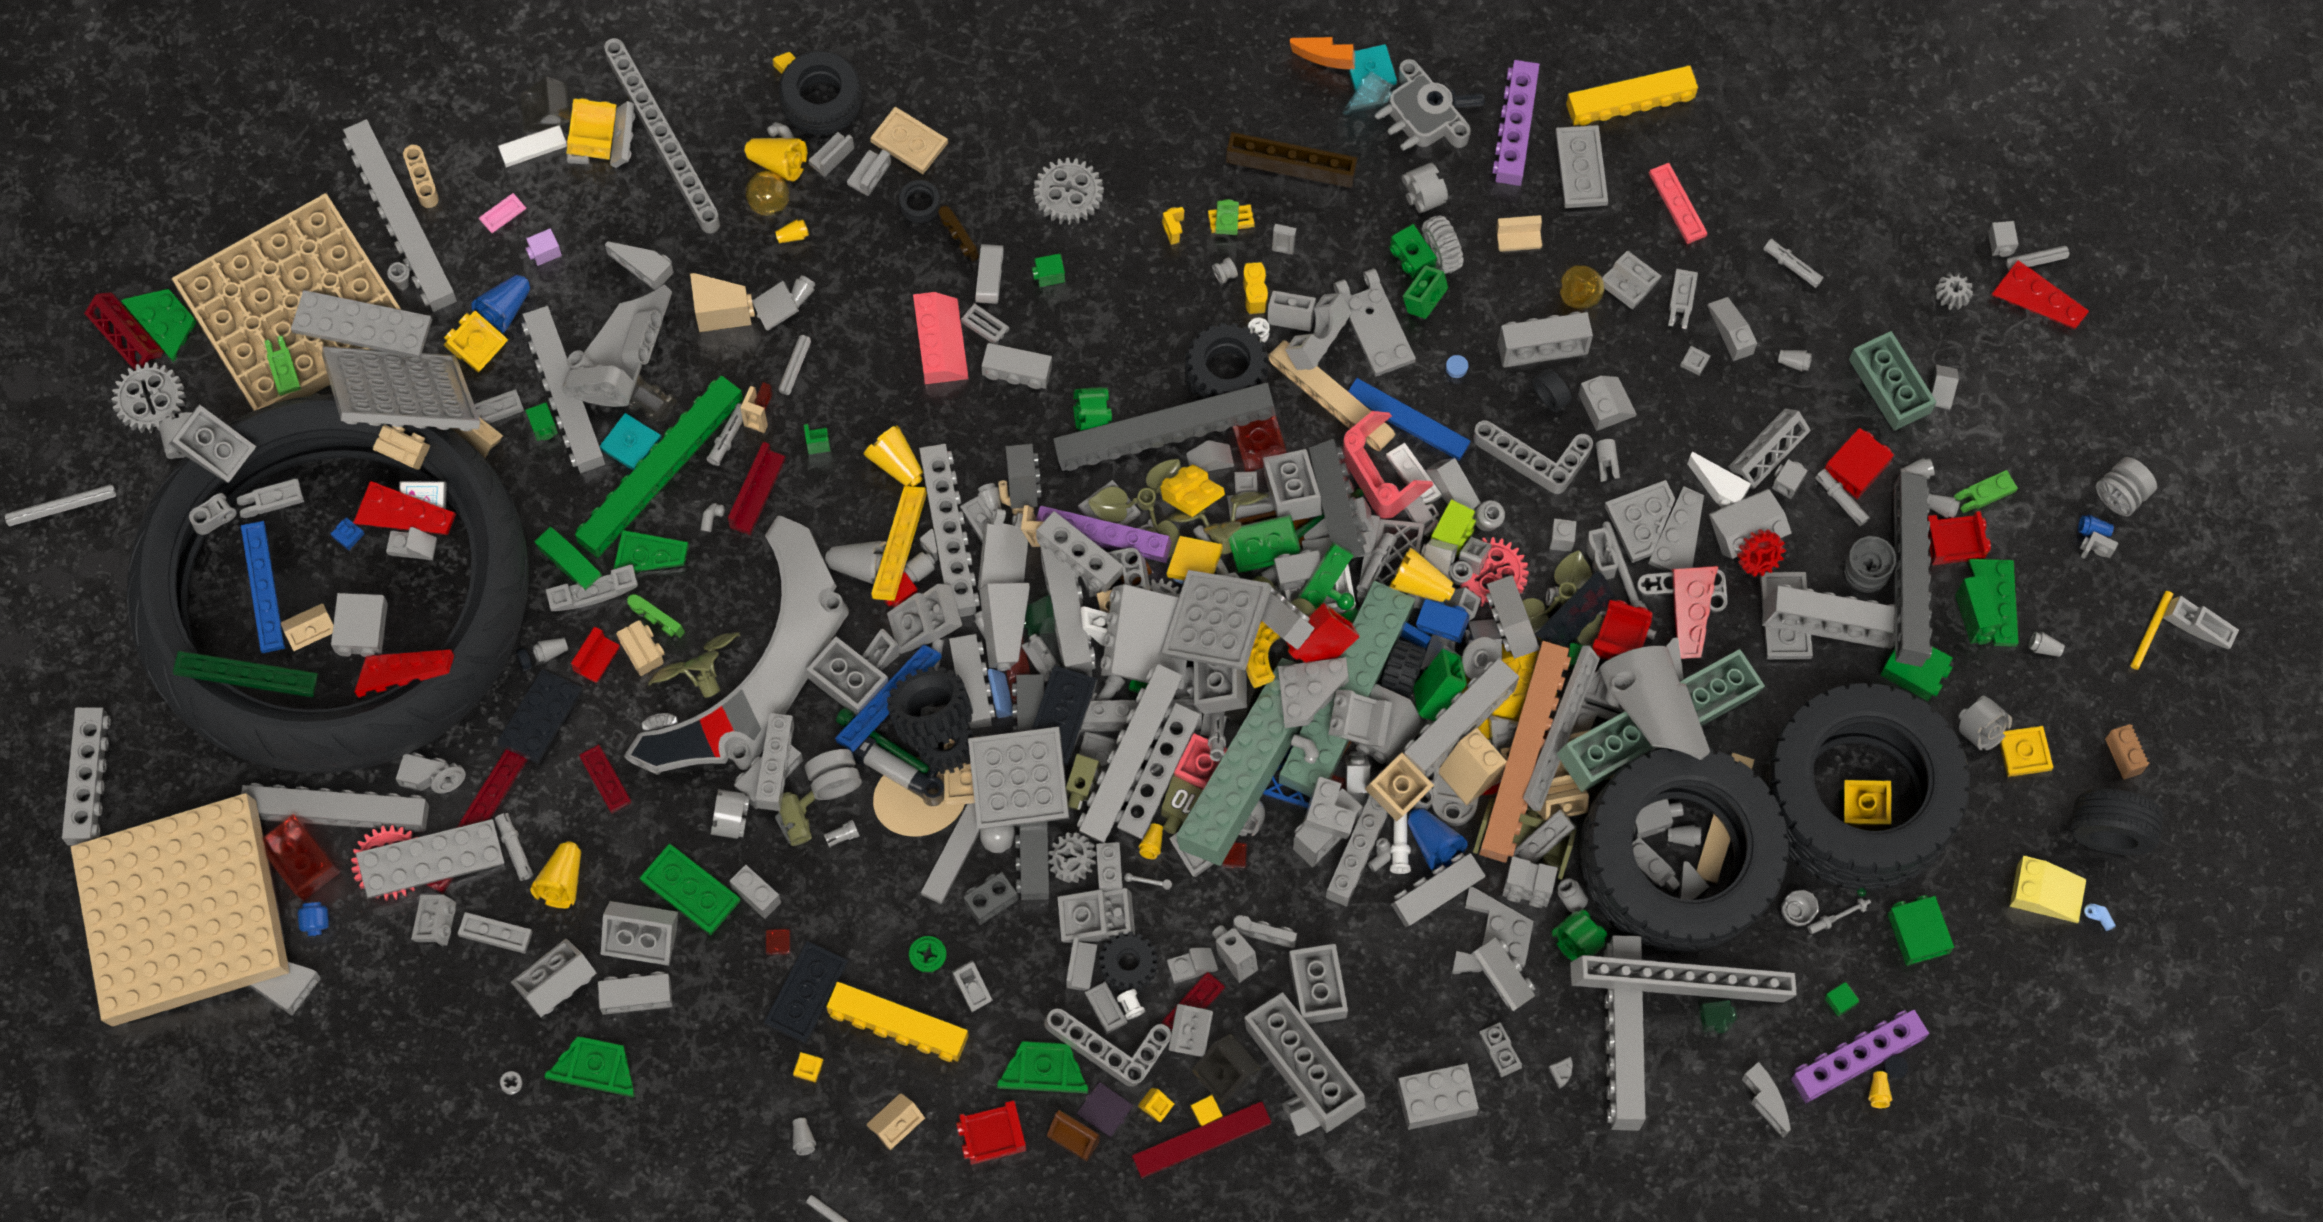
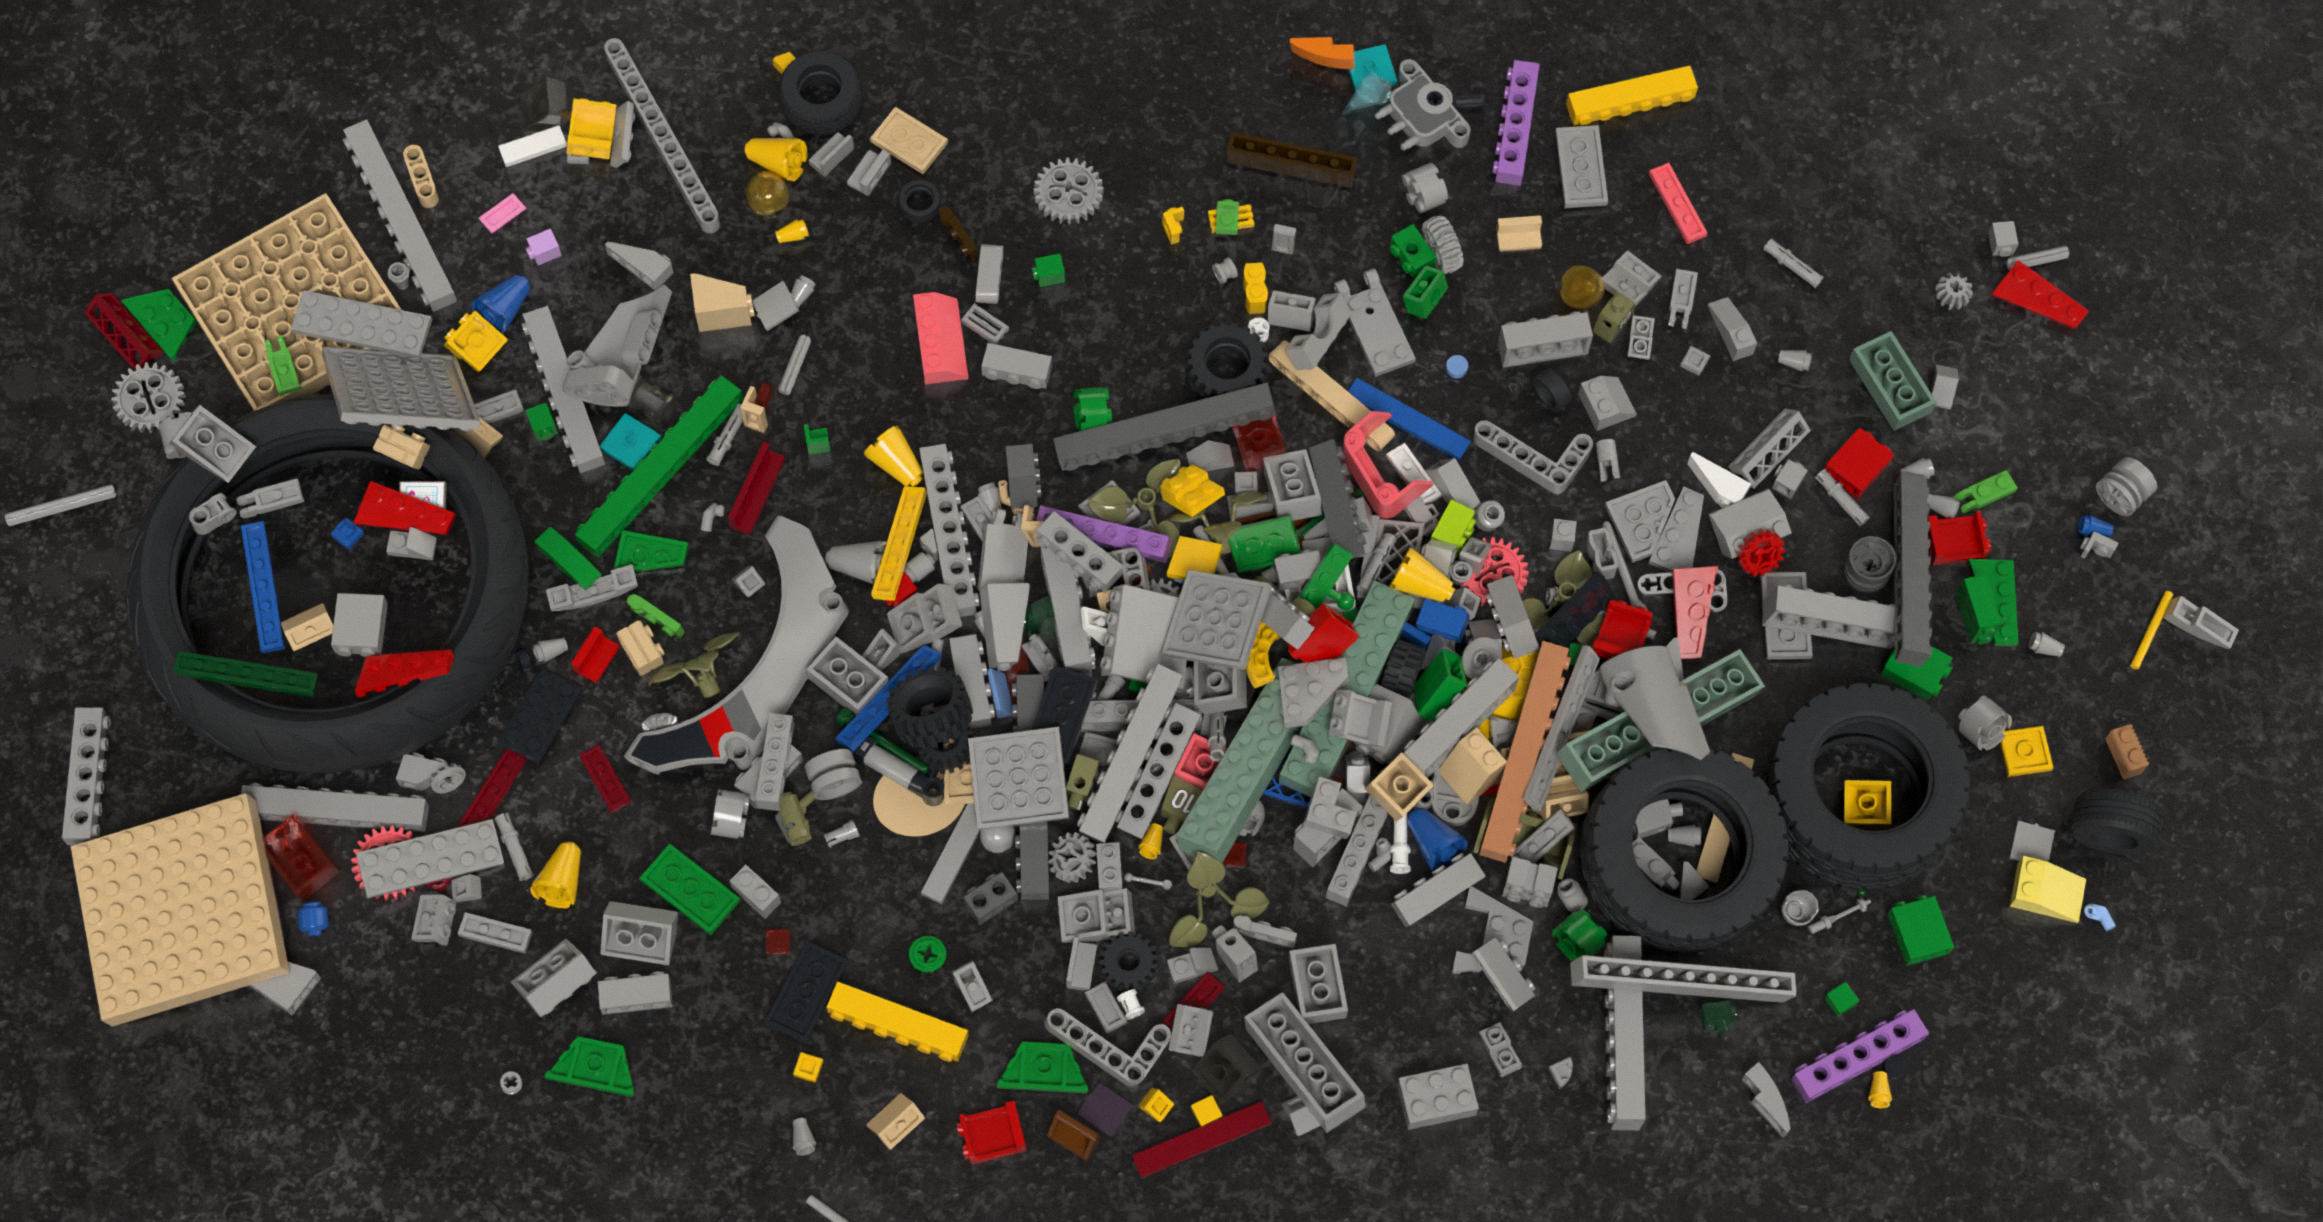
none -> light grey slope [451,874,482,902]
none -> light grey slope [732,566,765,597]
none -> olive plant [1169,851,1269,947]
none -> olive torso [1593,291,1635,343]
none -> light grey slope [1628,315,1655,360]
none -> light grey piece [2009,821,2055,862]

